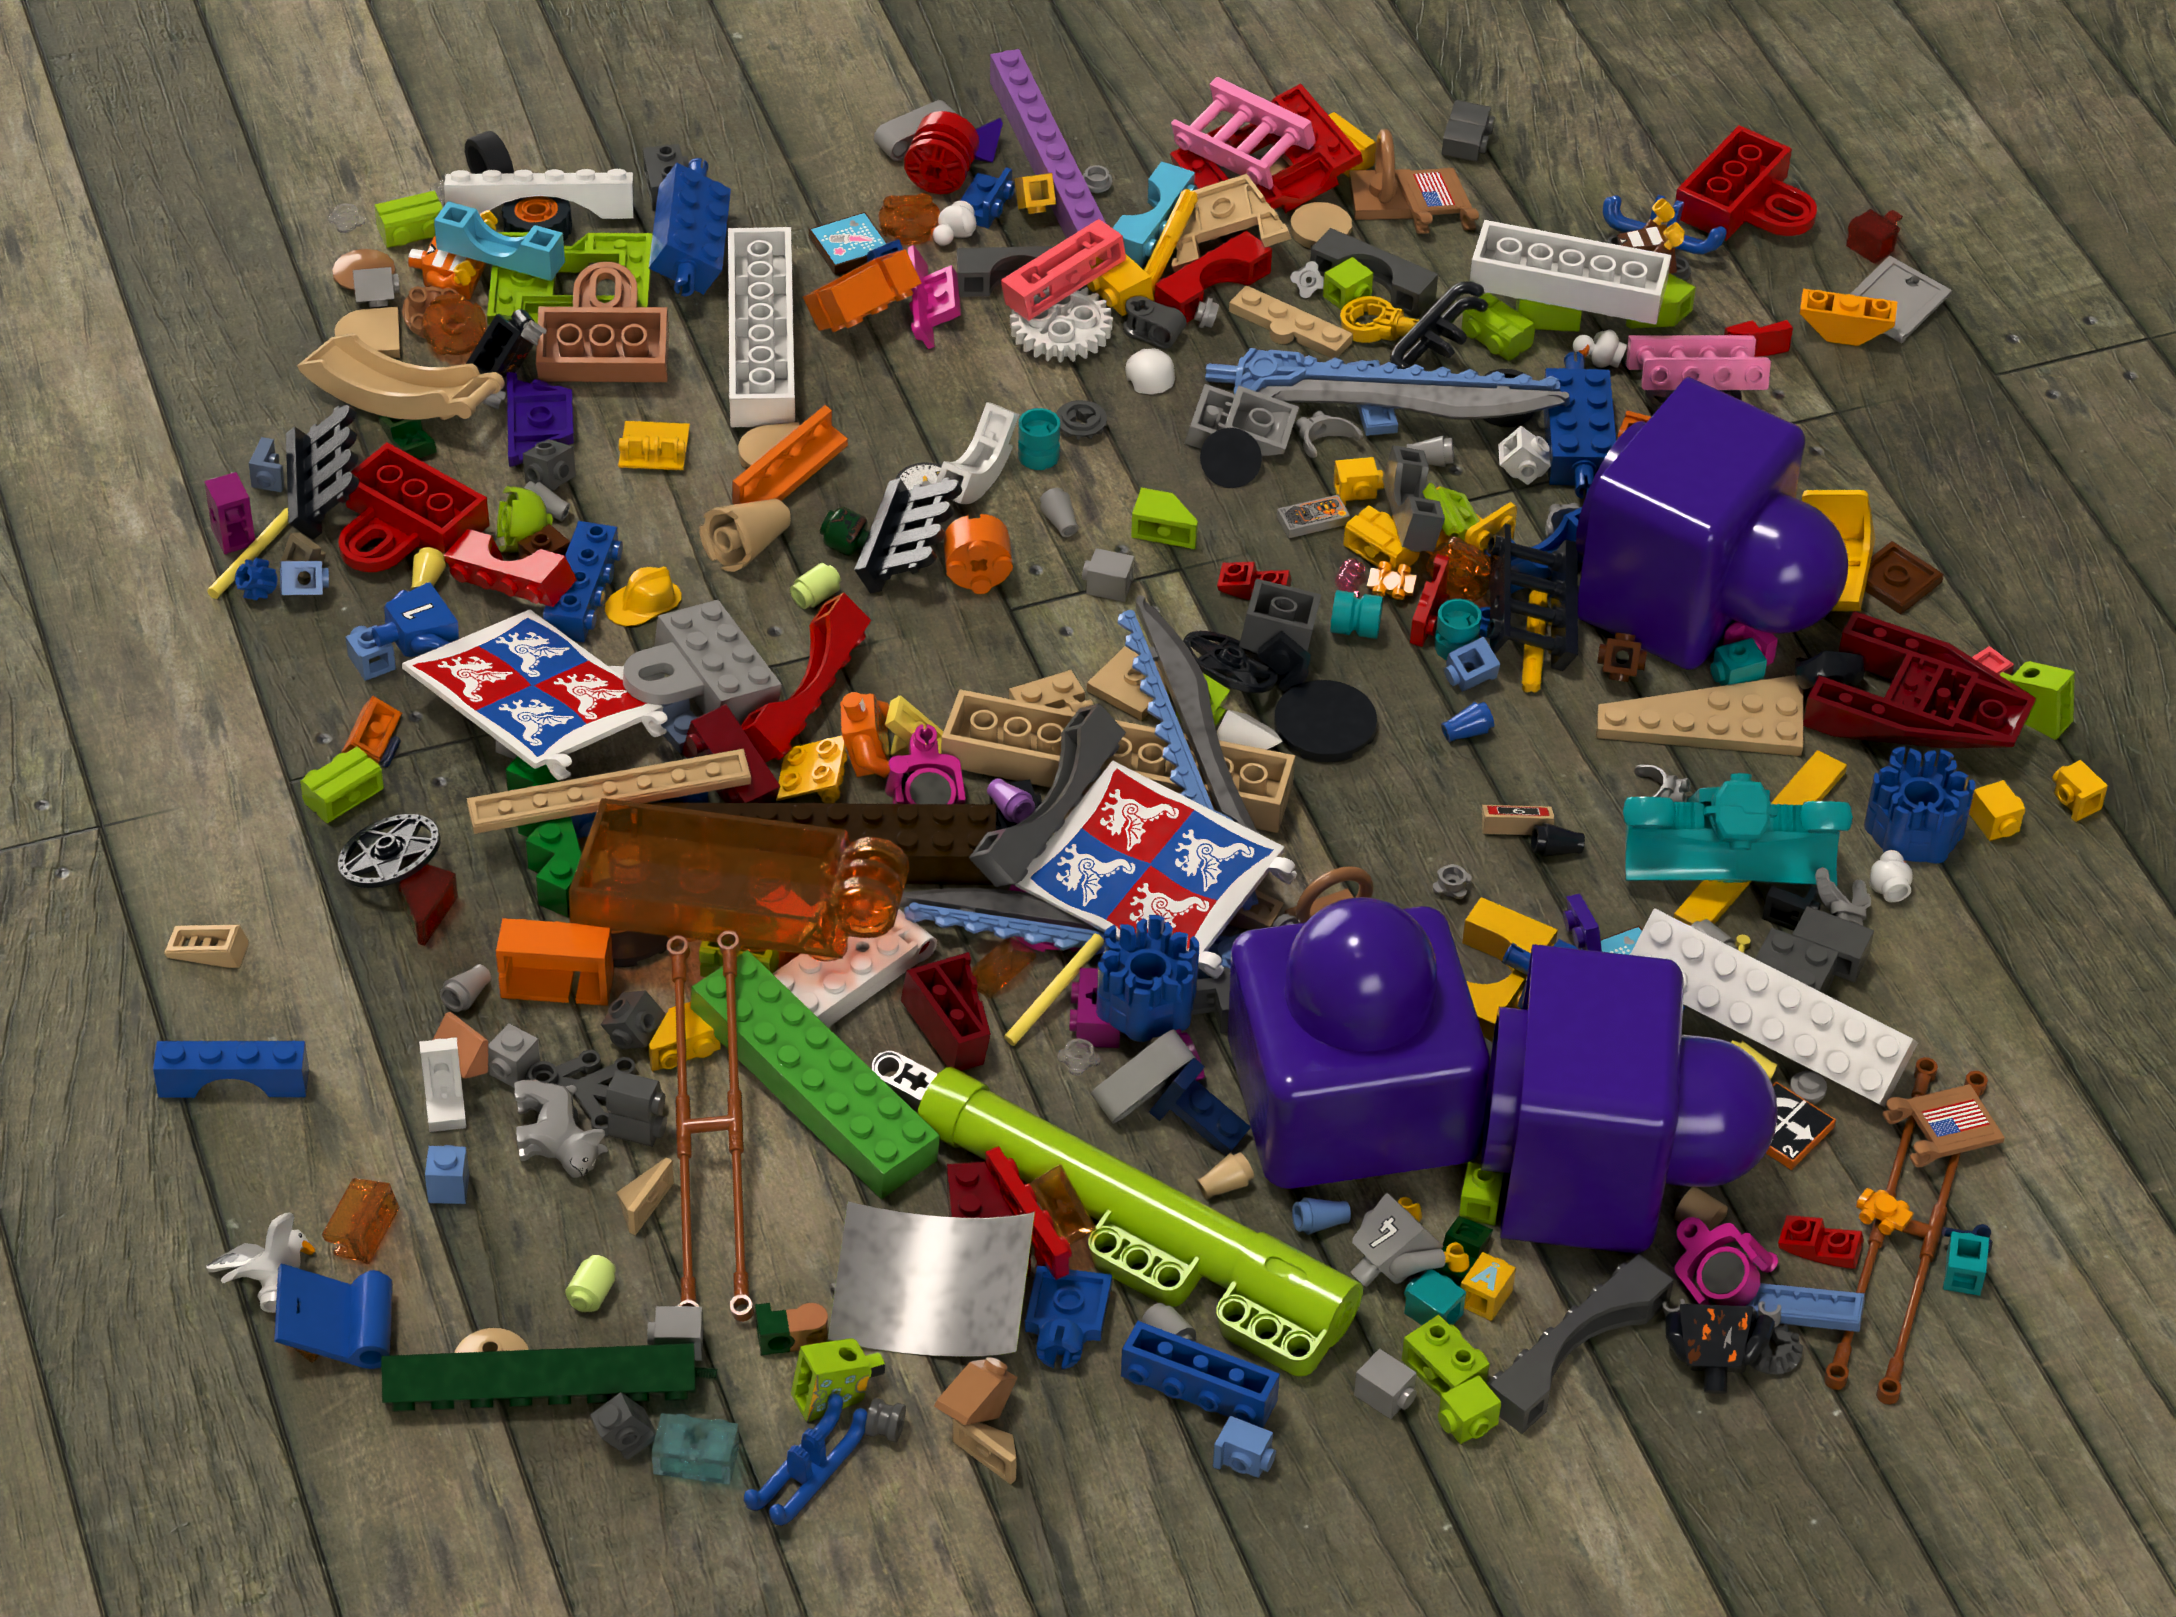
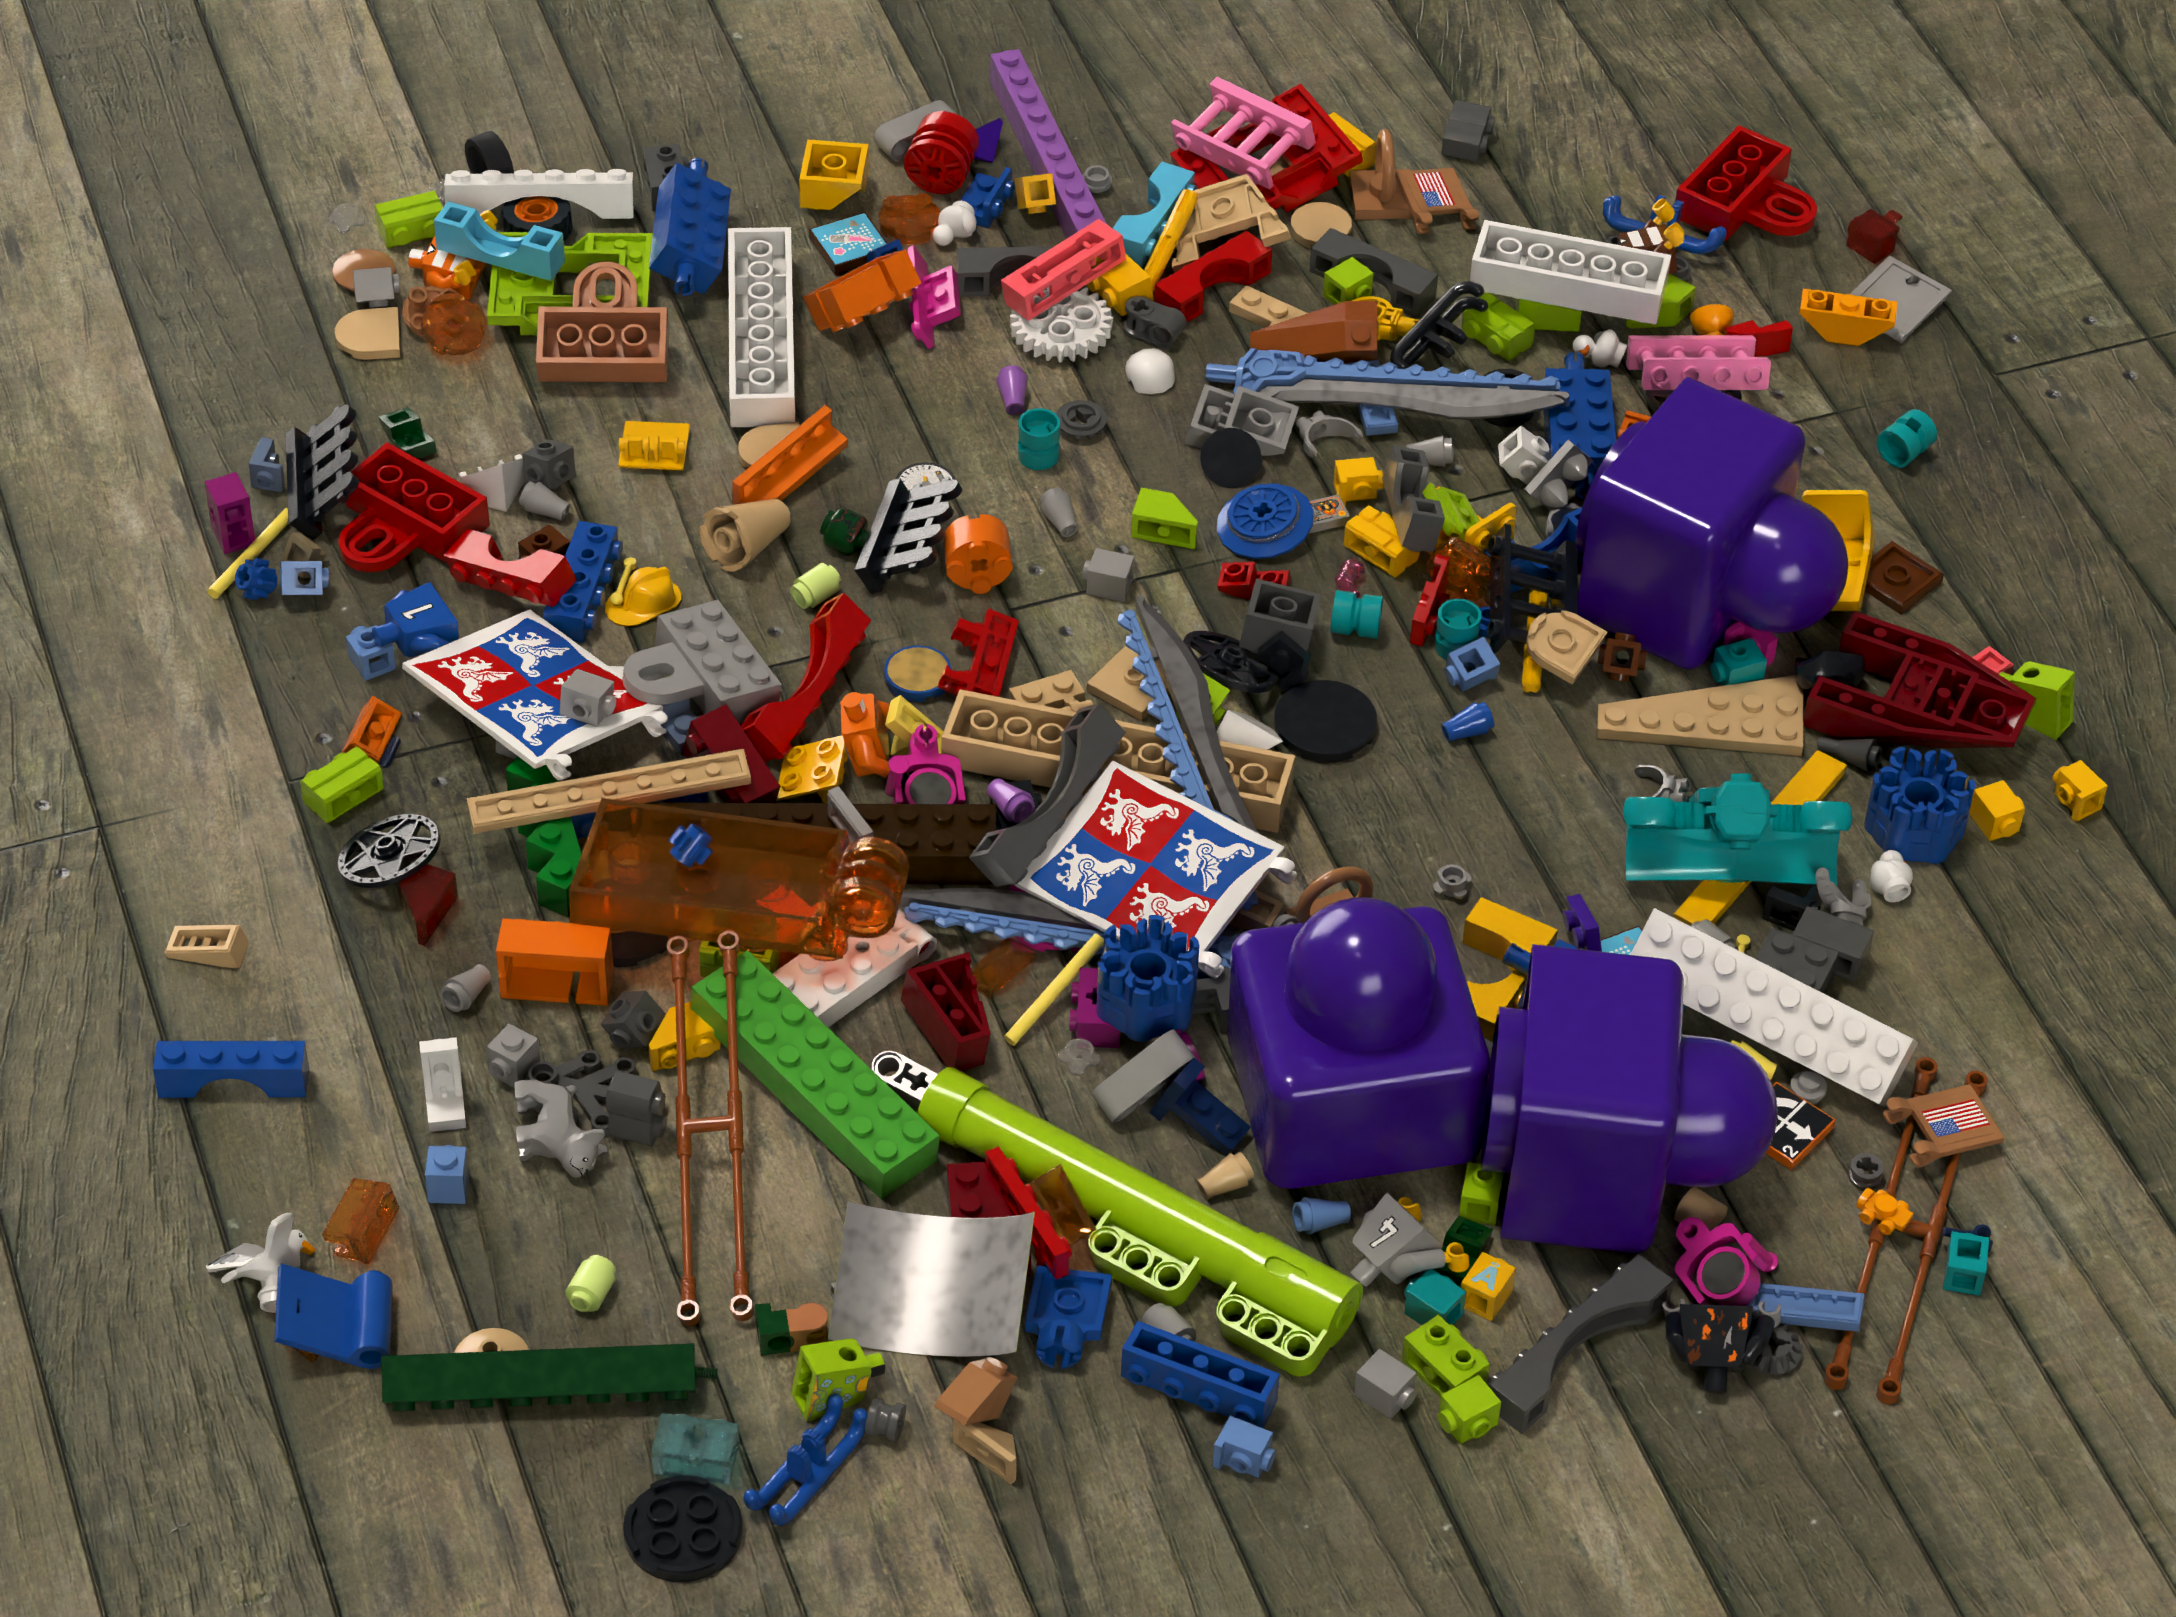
tan windscreen [297,333,505,420] -> none
light yellow cone [410,547,446,591] -> none
nougat slope [433,1012,488,1079] -> none
black torso [466,309,547,410] -> none
lime cylinder [497,486,552,553] -> none
dark purple wing [507,372,574,467] -> none
dark grey brick [590,1392,658,1460] -> none
tan slope [616,1158,674,1235] -> none
light grey brick [647,1306,704,1361] -> none
white arch [936,402,1020,504] -> none
light grey plate [1194,297,1219,329] -> none
light grey plate [1290,261,1324,298] -> none
light orange piece [1367,561,1417,600] -> none
tan slope [1482,805,1554,835] -> none
black cone [1531,822,1585,857] -> none
red slope [1778,1215,1864,1269] -> none
none -> white slope [459,454,525,512]
none -> light grey brick [559,669,616,727]
none -> light yellow hinge [610,557,637,605]
none -> black tile [623,1475,743,1582]
none -> blue gear [669,823,714,868]
none -> yellow slope [799,139,869,210]
none -> light grey tile [827,786,874,860]
none -> pearl gold tile [884,645,952,702]
none -> red hinge [937,608,1019,697]
none -> medium lavender cone [996,365,1028,415]
none -> blue piece [1217,483,1314,559]
none -> dark orange wedge [1250,301,1378,363]
none -> light grey tile [1525,440,1593,509]
none -> tan tile [1526,611,1607,685]
none -> light orange brick [1690,304,1734,335]
none -> dark grey cone [1817,737,1882,772]
none -> flat silver bush [1848,1153,1884,1190]
none -> teal wheel [1876,409,1937,468]

